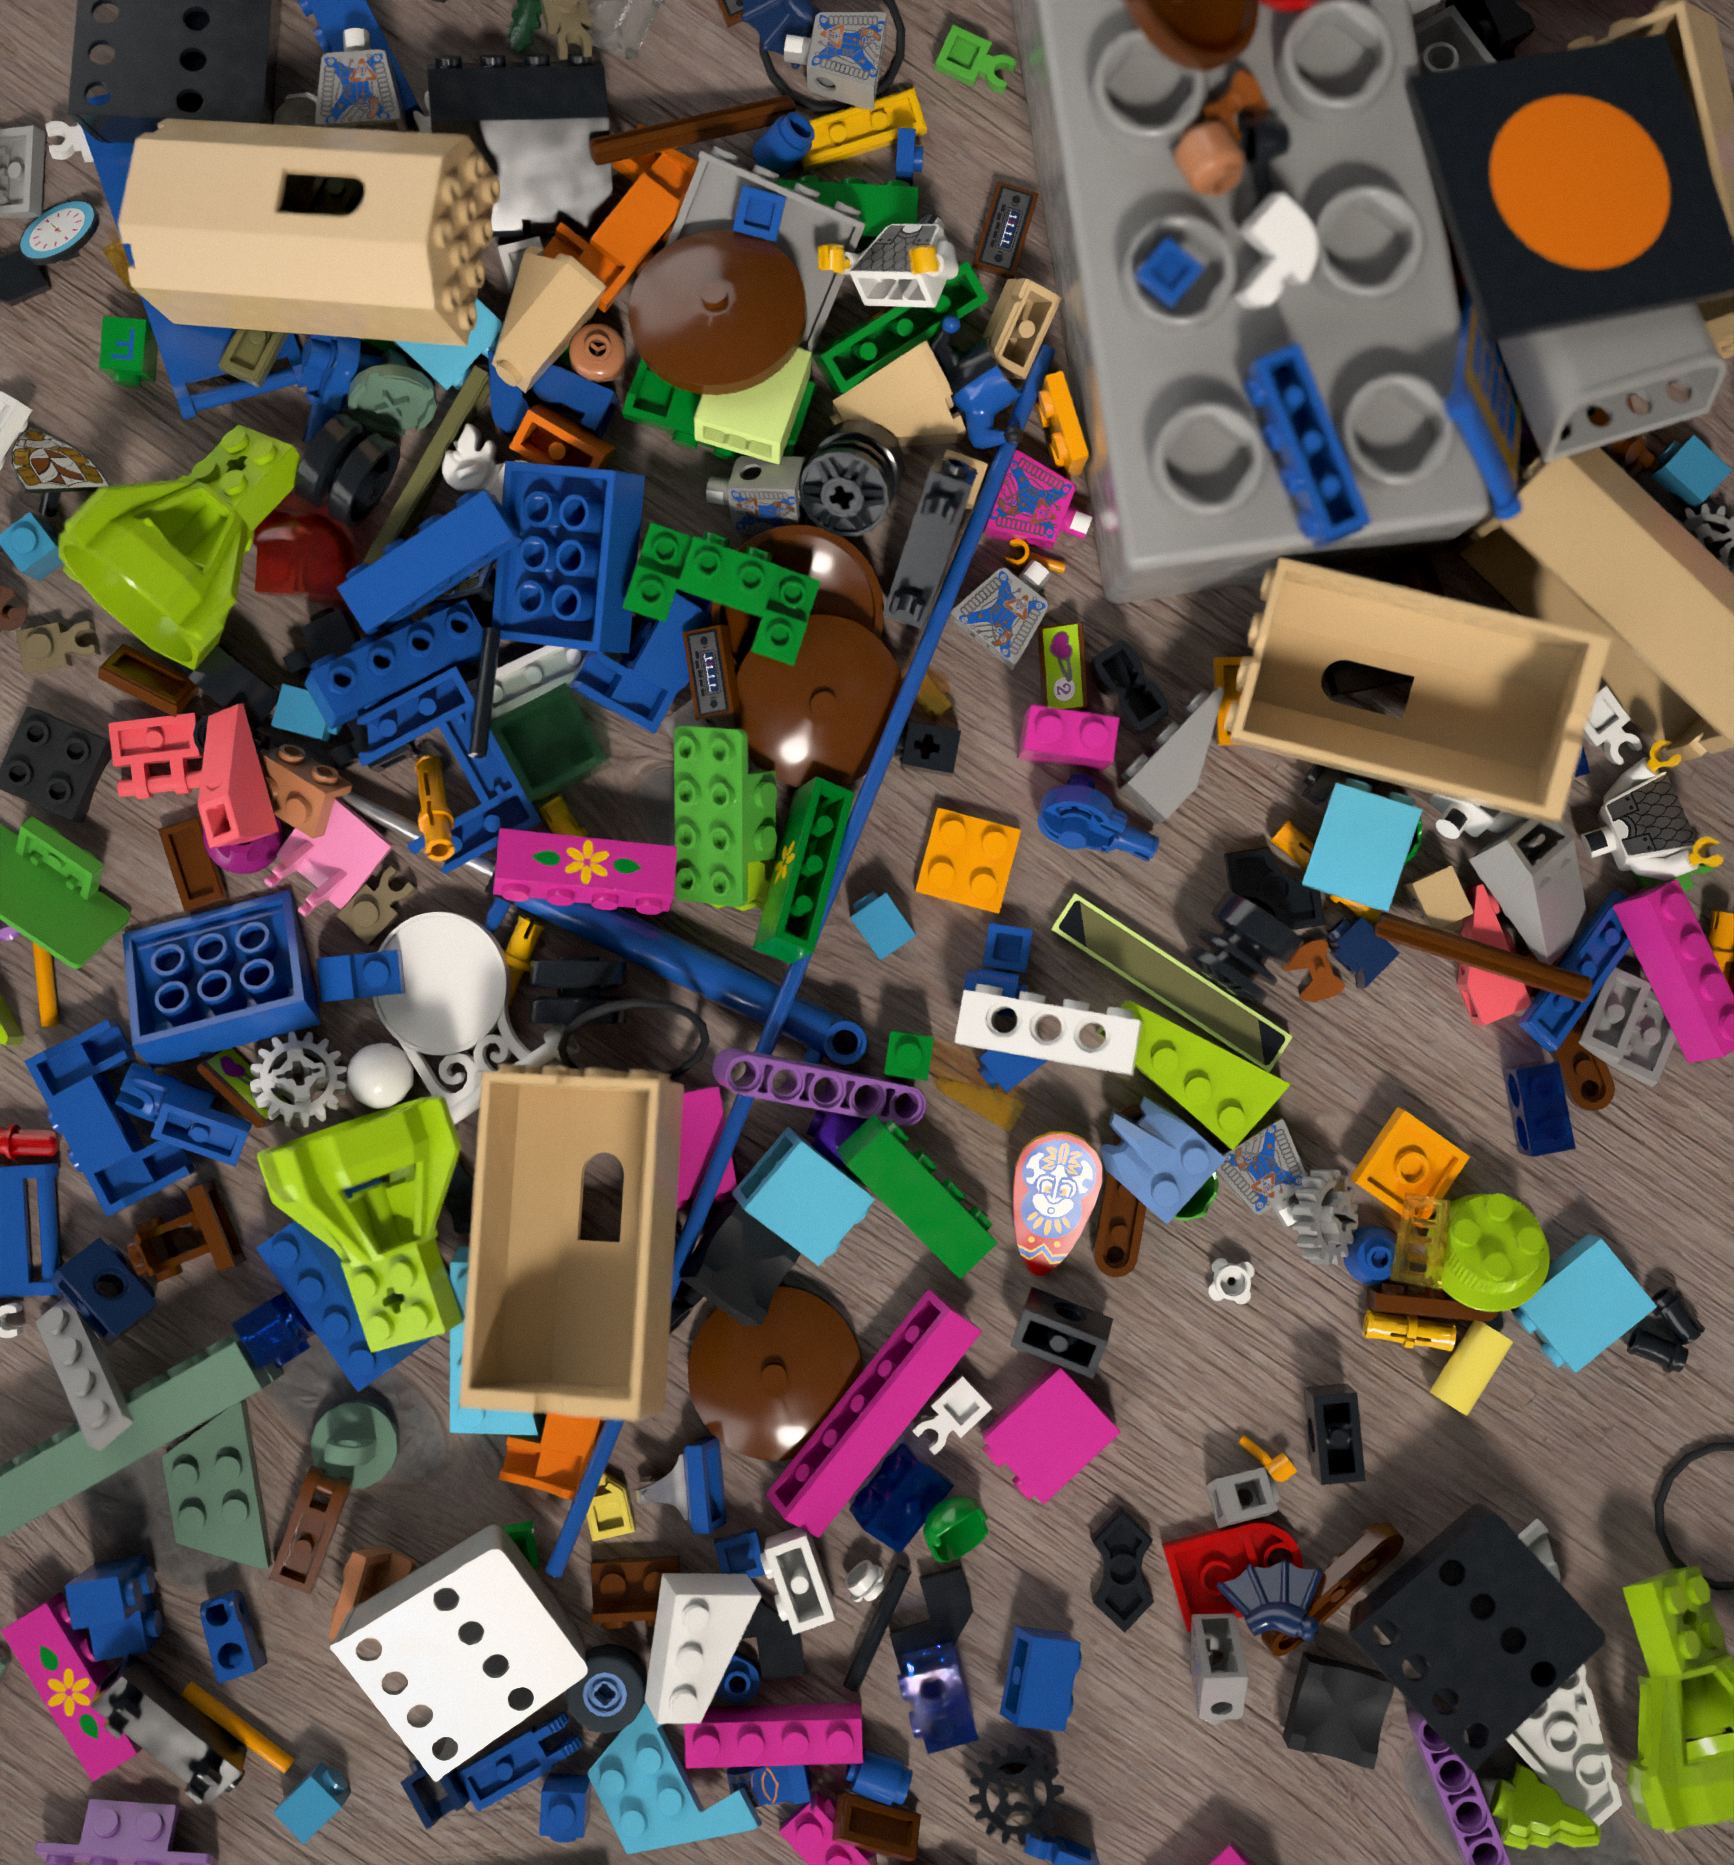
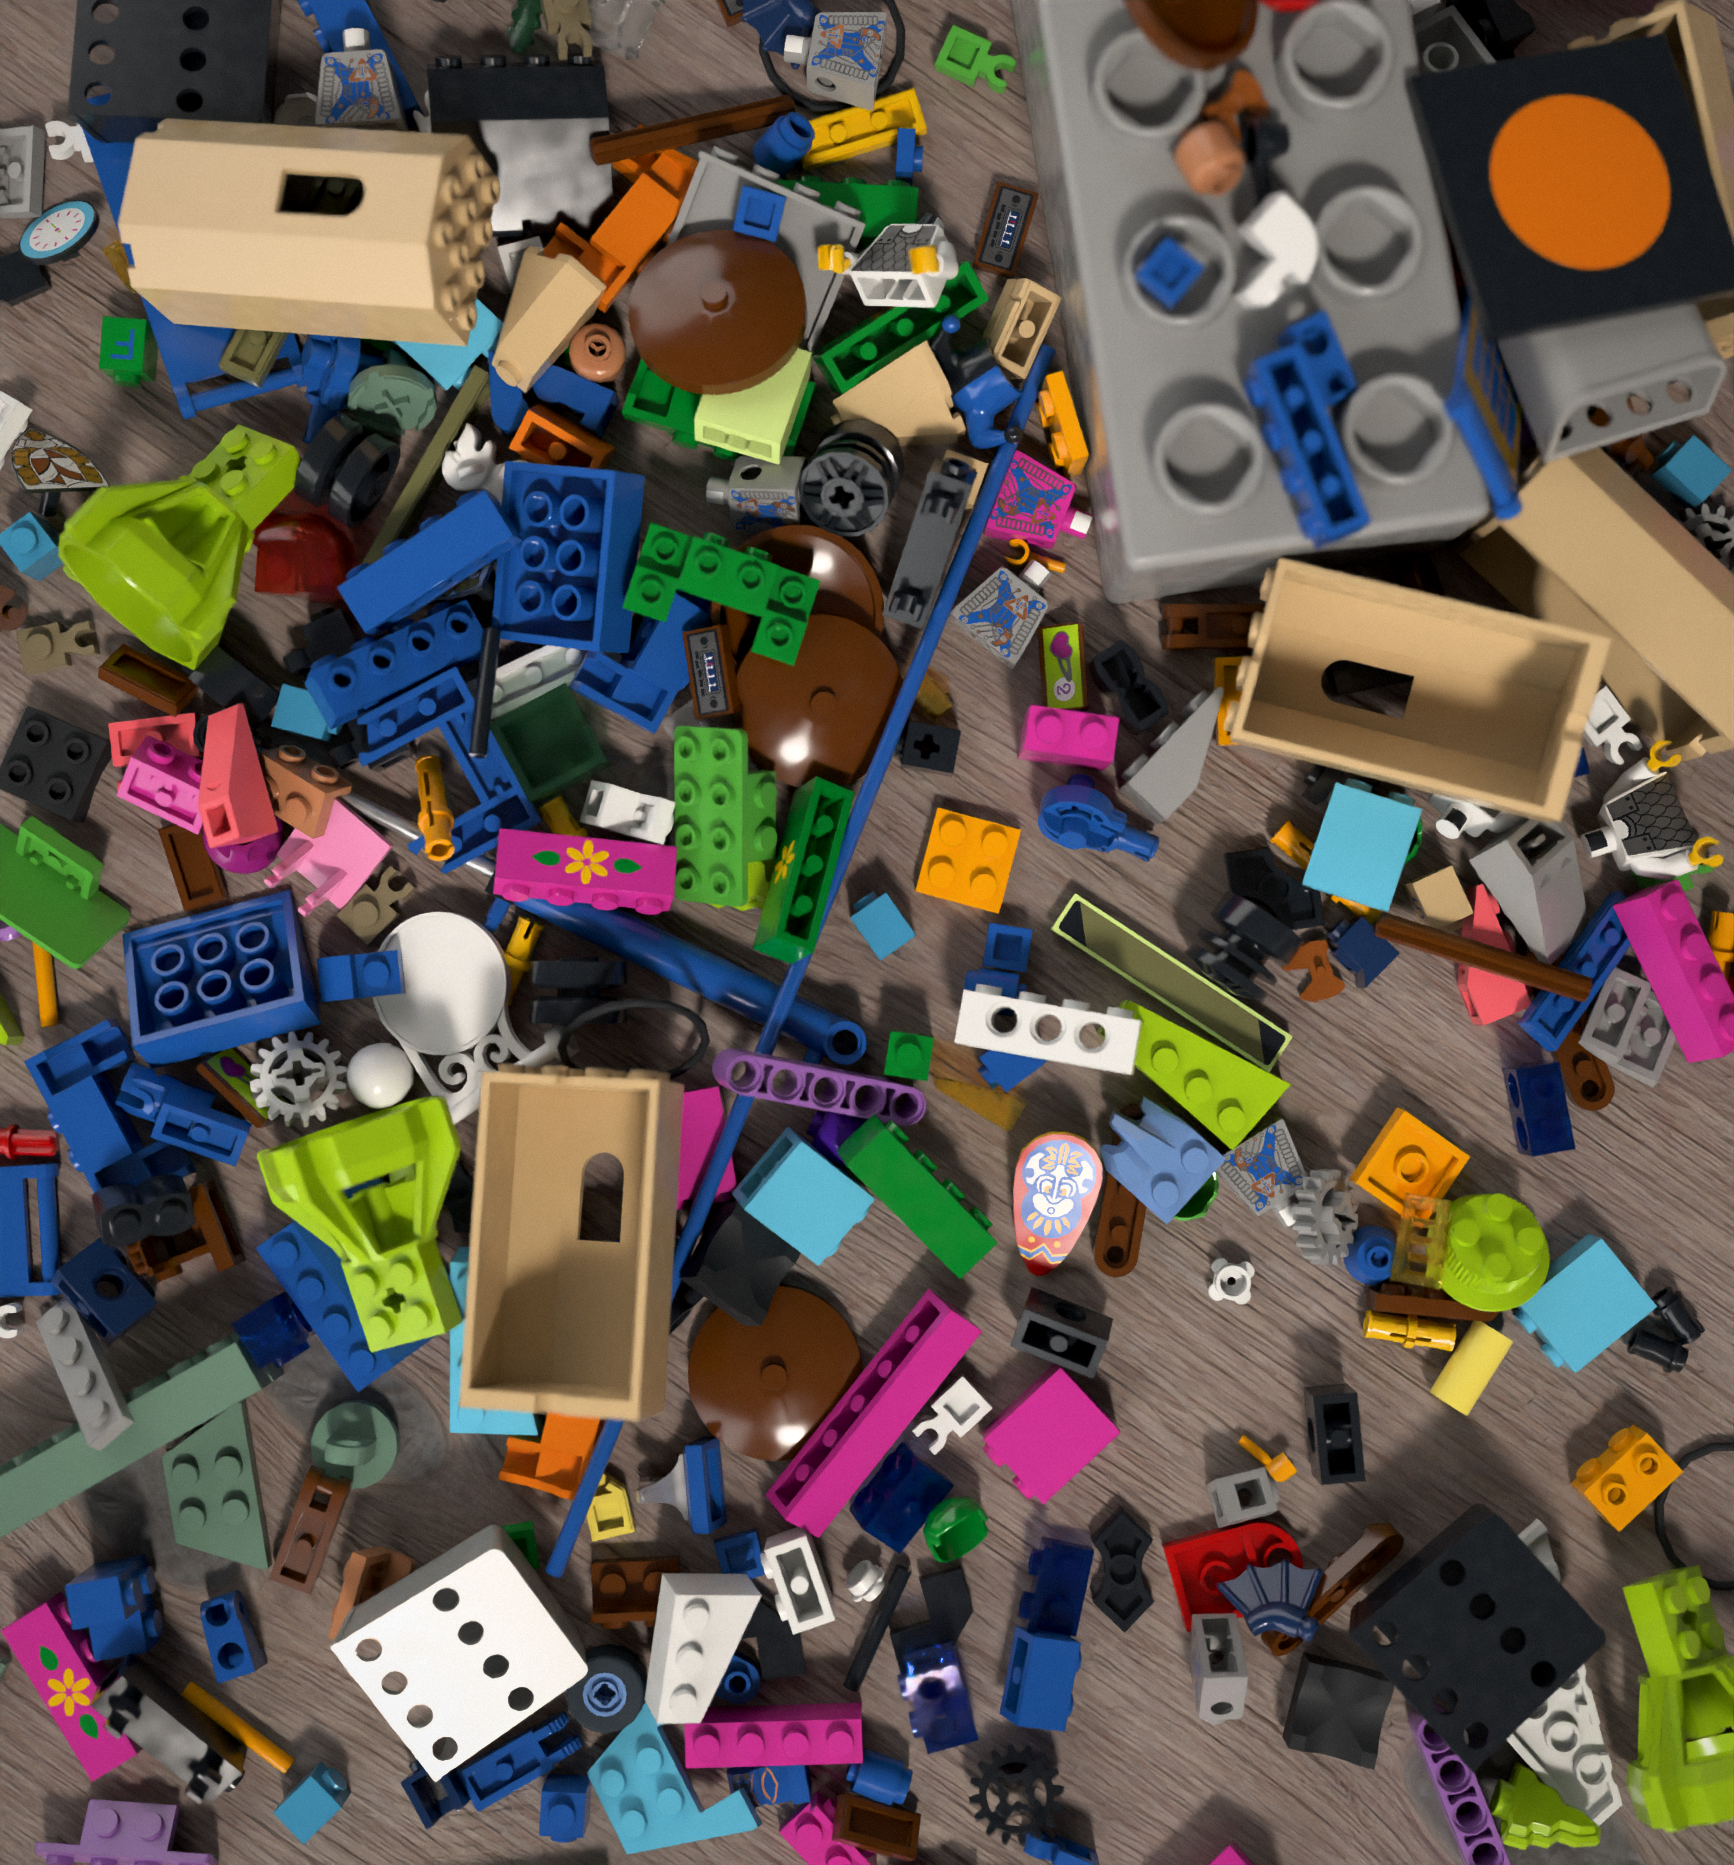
none -> black brick [91,1174,195,1246]
none -> dark pink bracket [116,736,203,835]
none -> white brick [579,780,676,845]
none -> clear blue bracket [1018,1536,1094,1637]
none -> reddish brown plate [1162,604,1267,651]
none -> blue leg [1276,310,1356,408]
none -> light orange brick [1570,1425,1683,1532]

